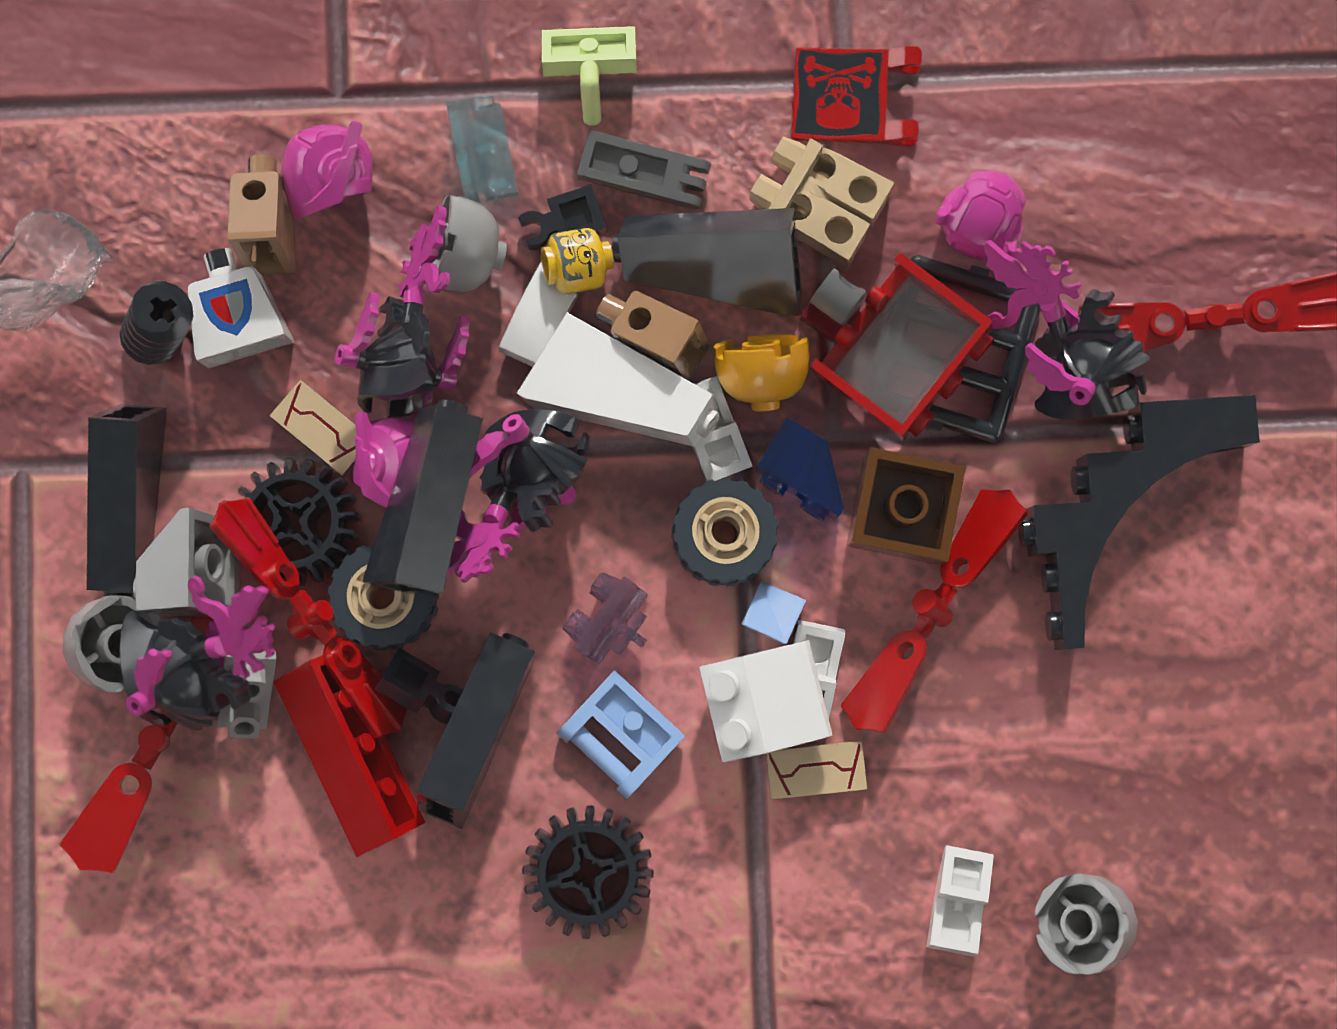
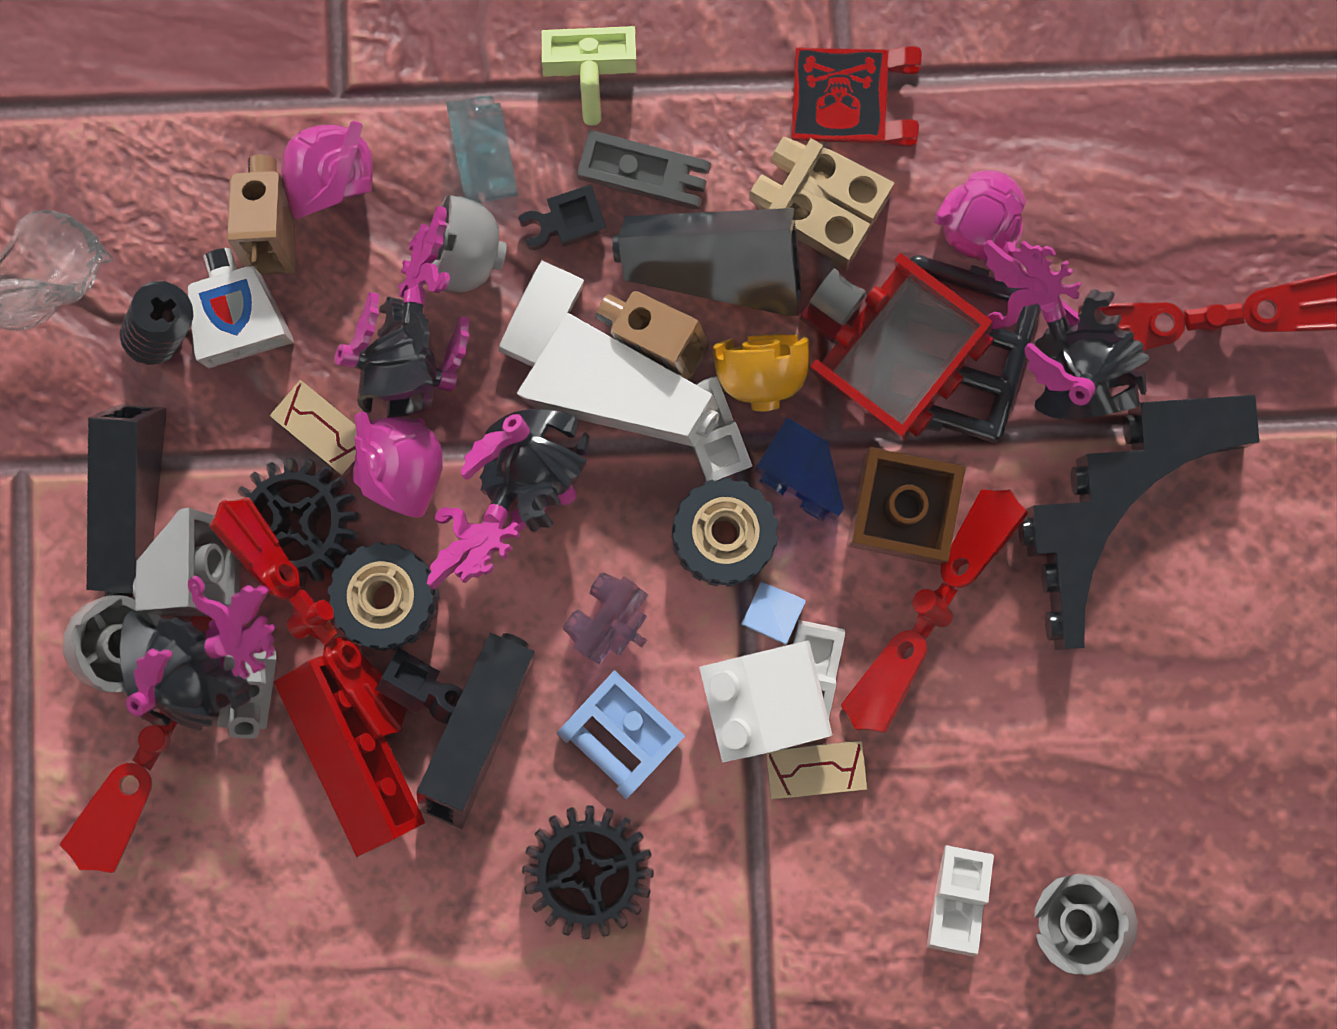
black slope [362,400,483,594] -> none
yellow head [541,228,614,294] -> none

